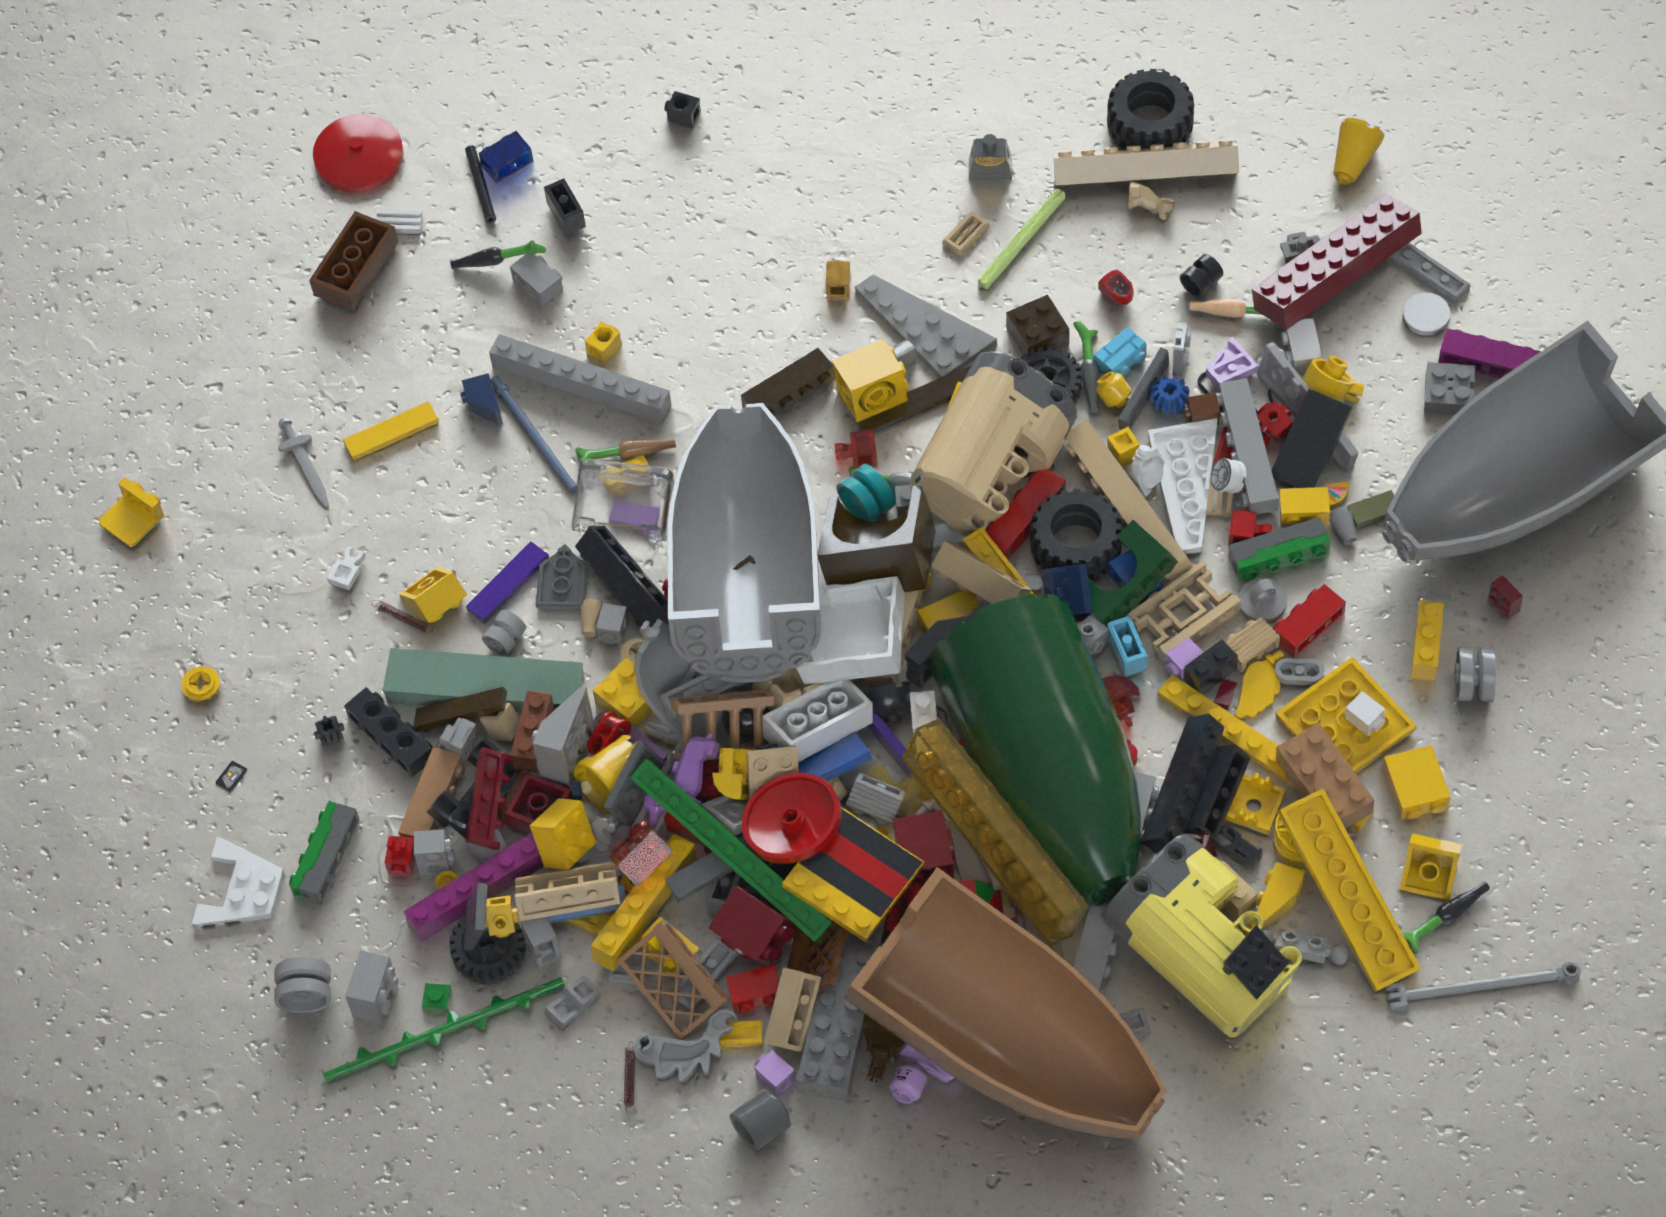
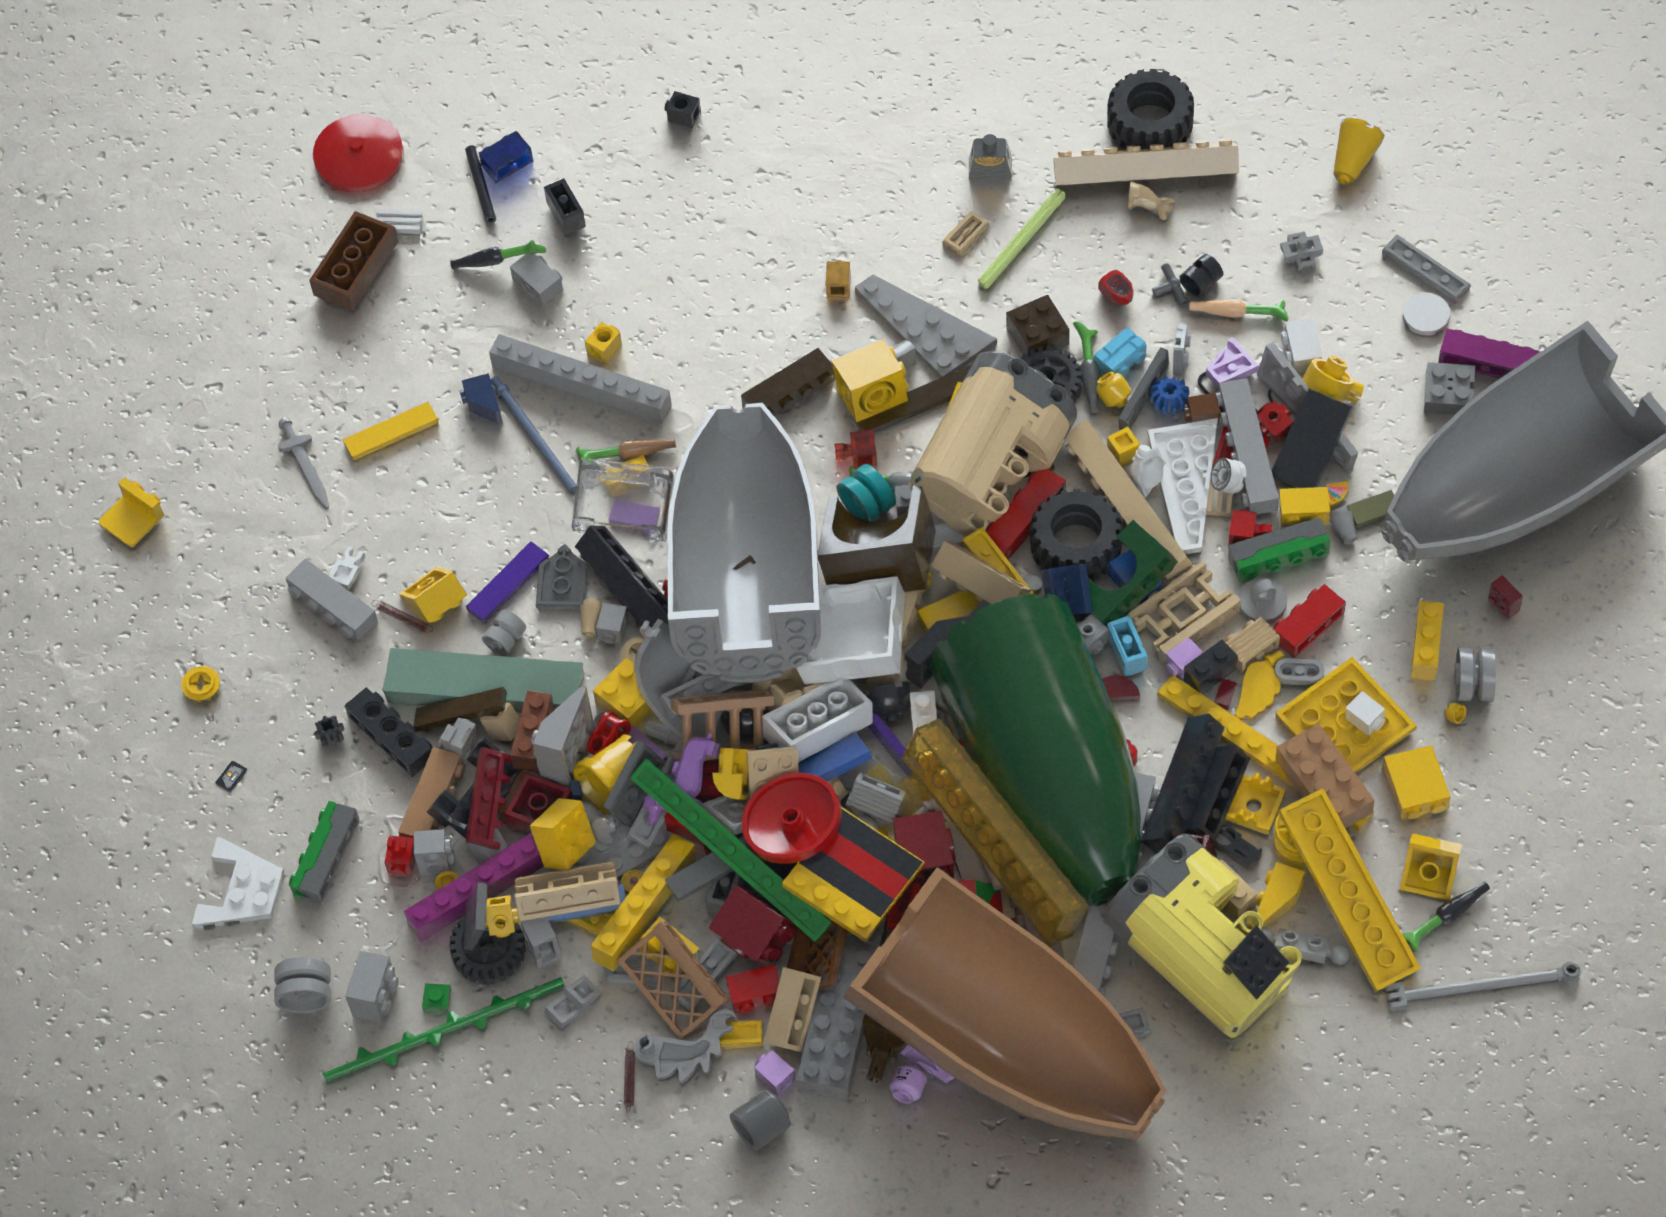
clear red brick [608,821,673,887] -> none
clear red brick [1105,681,1135,727] -> none
brick [1251,194,1422,330] -> none
none -> light grey brick [286,558,378,642]
none -> dark grey piece [1152,263,1188,305]
none -> yellow hinge [1444,703,1466,724]

